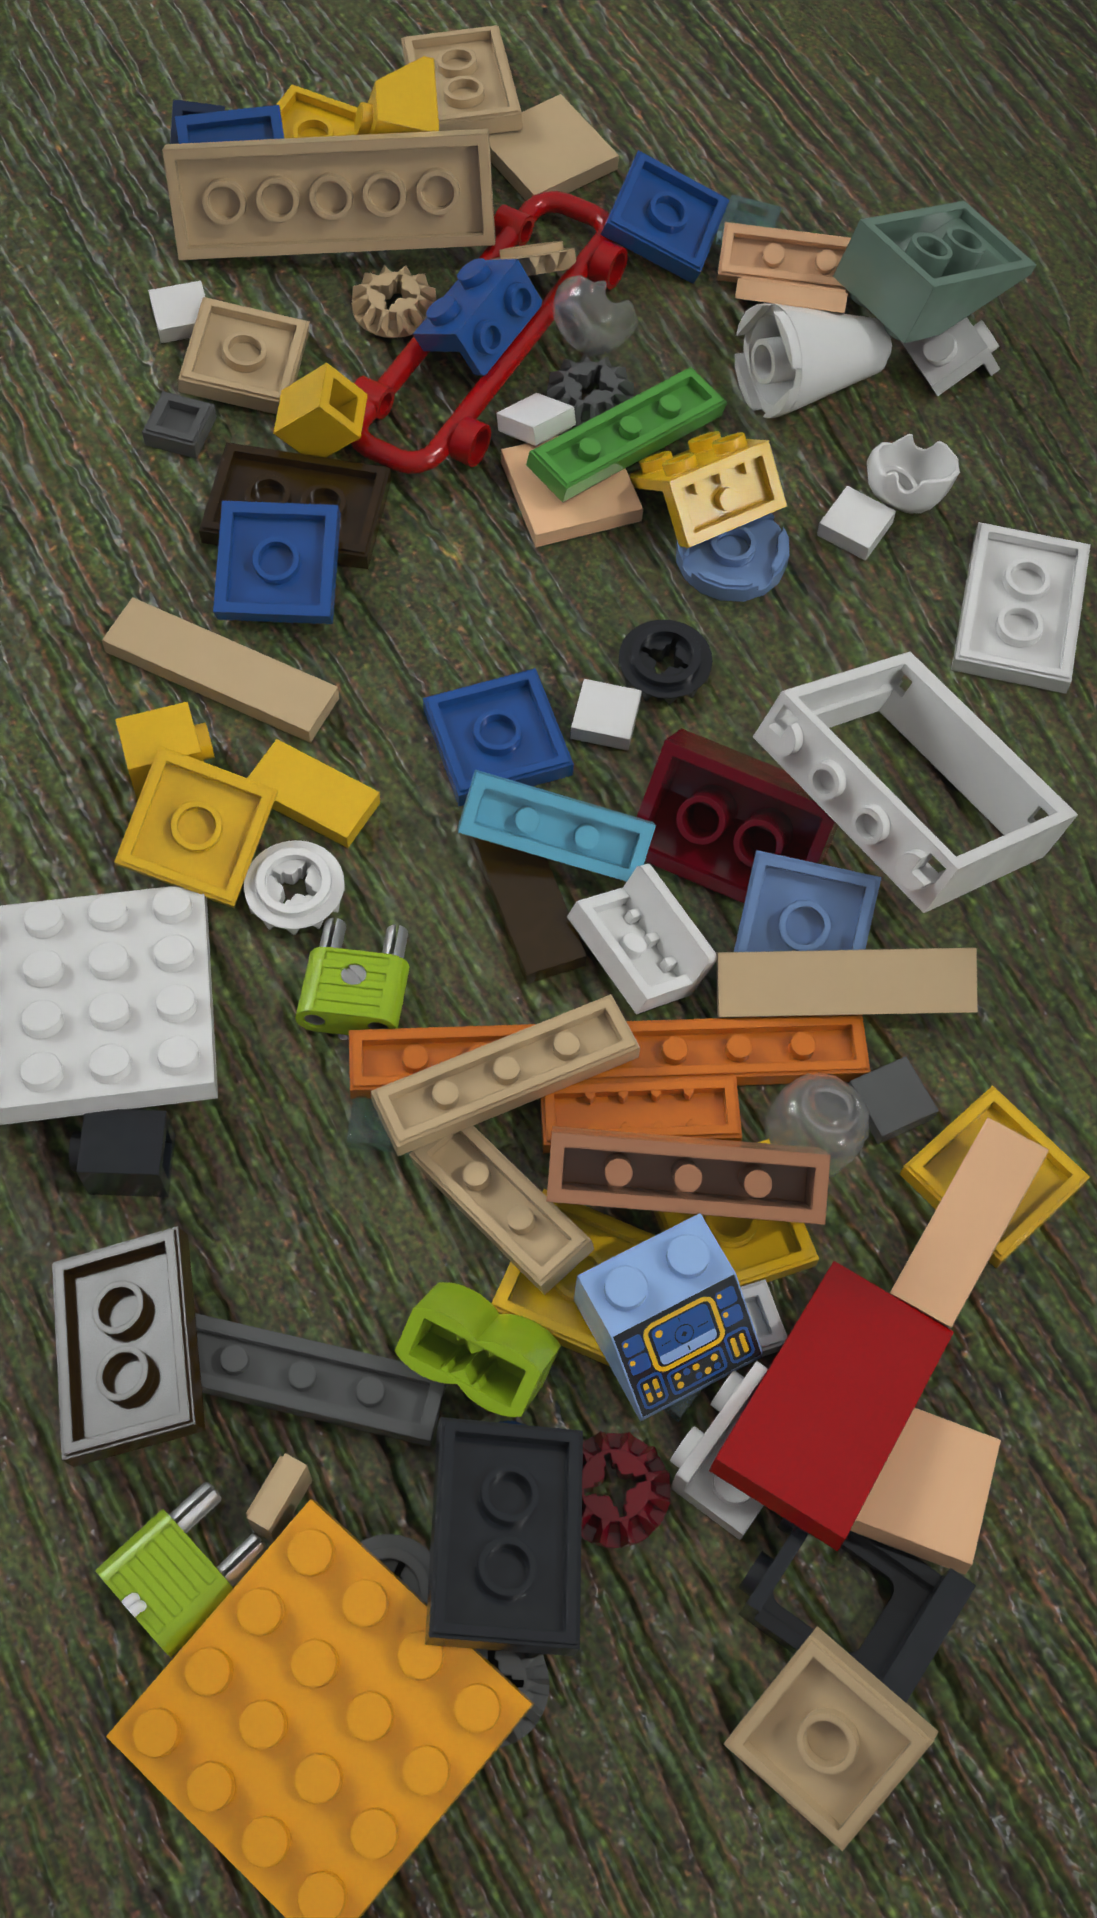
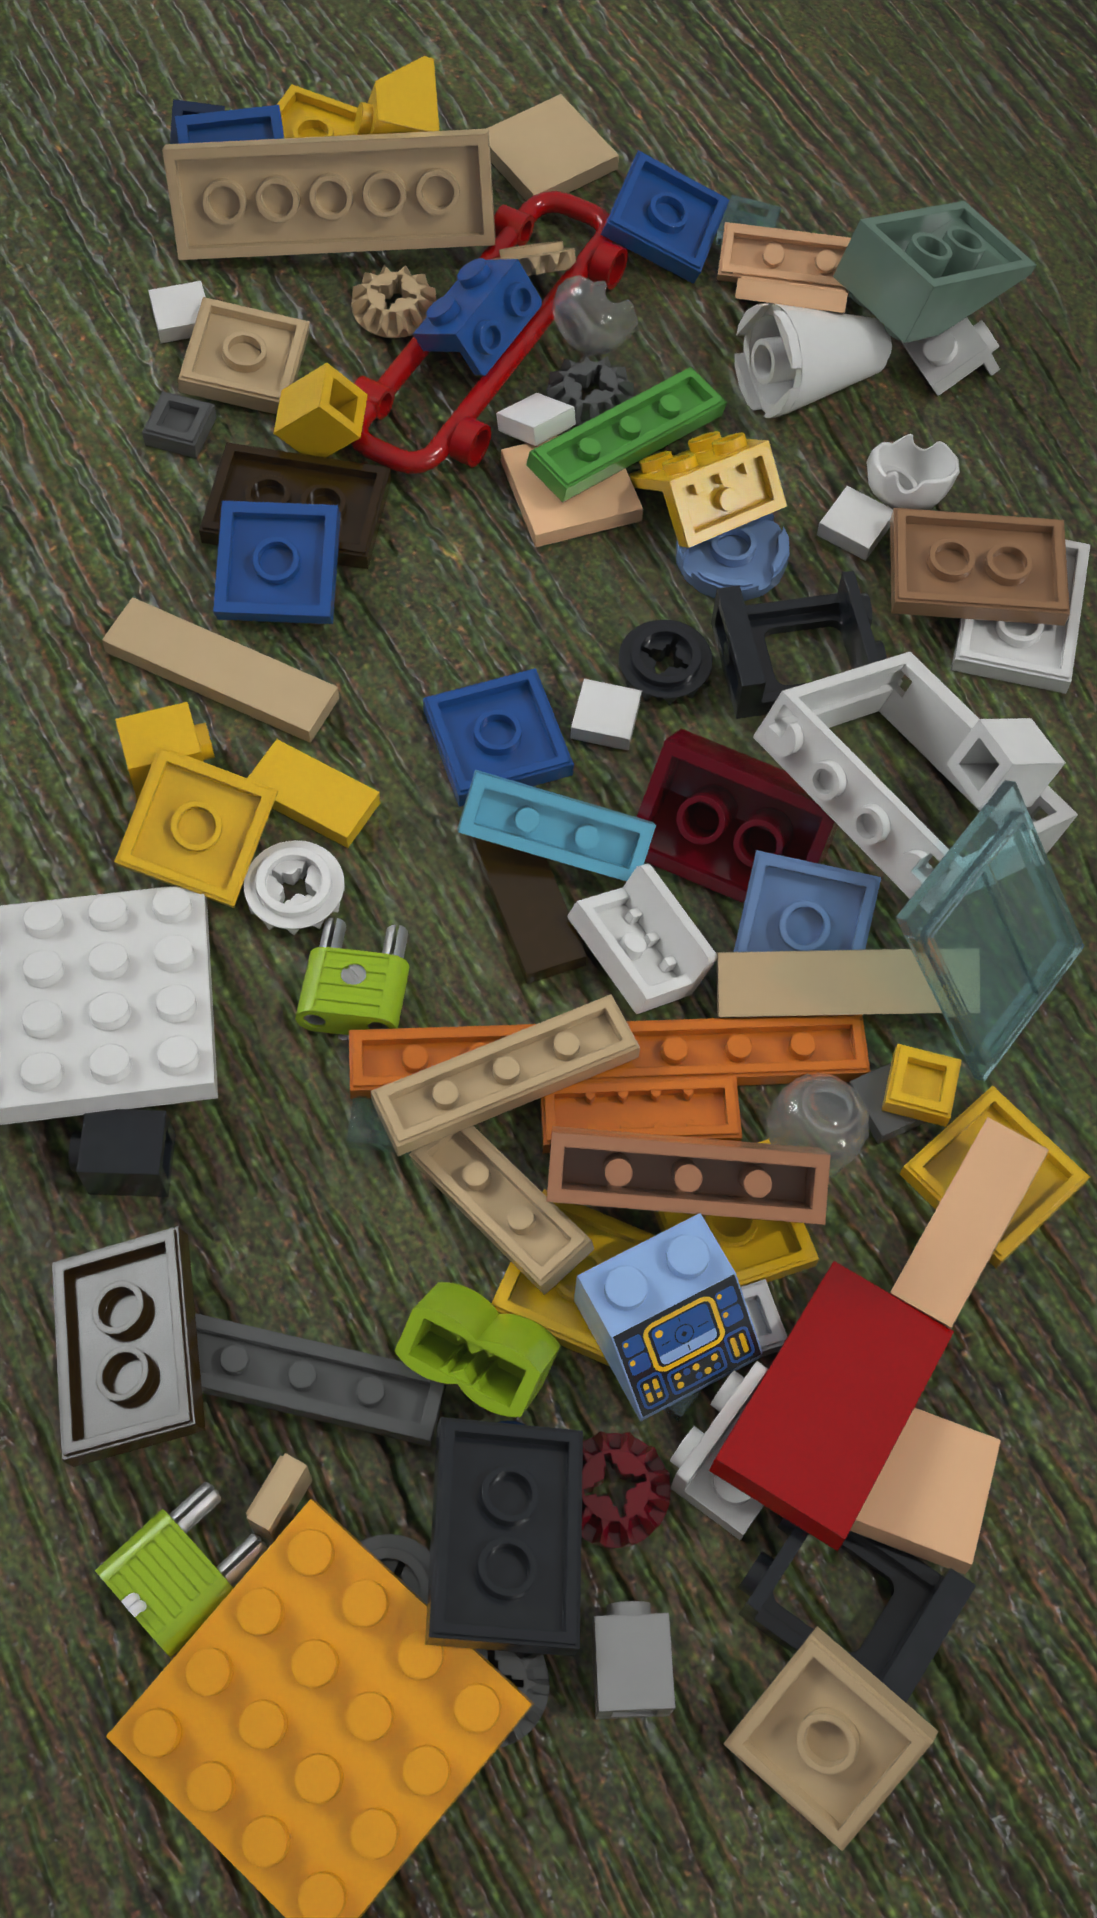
tan tile [401,25,523,134] -> none
none -> light grey brick [591,1601,675,1719]
none -> black window [711,571,887,719]
none -> yellow tile [881,1044,962,1127]
none -> medium nougat tile [890,508,1070,626]
none -> clear light blue piece [896,780,1085,1081]
none -> white brick [946,718,1065,809]

